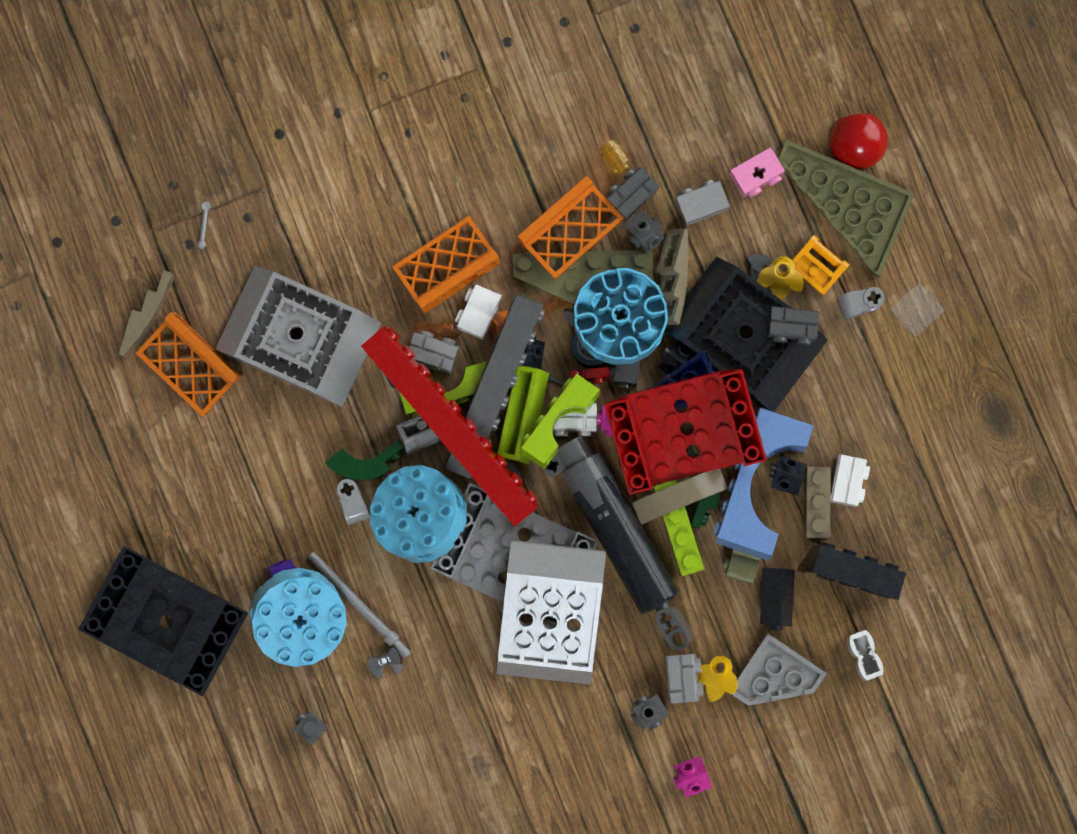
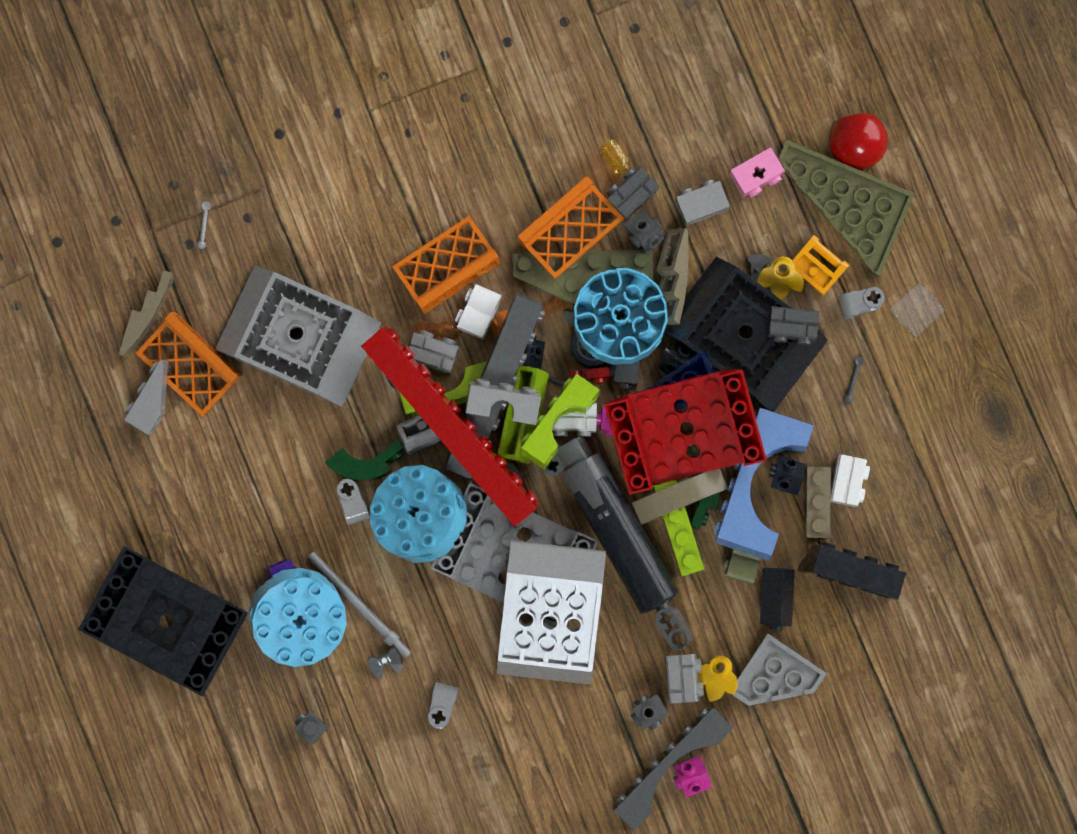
white brick [846,630,883,681] -> none
none -> light grey slope [124,360,168,435]
none -> light grey piece [428,682,459,729]
none -> light grey arch [465,379,541,425]
none -> dark grey arch [613,708,733,831]
none -> dark grey hinge [844,357,864,404]

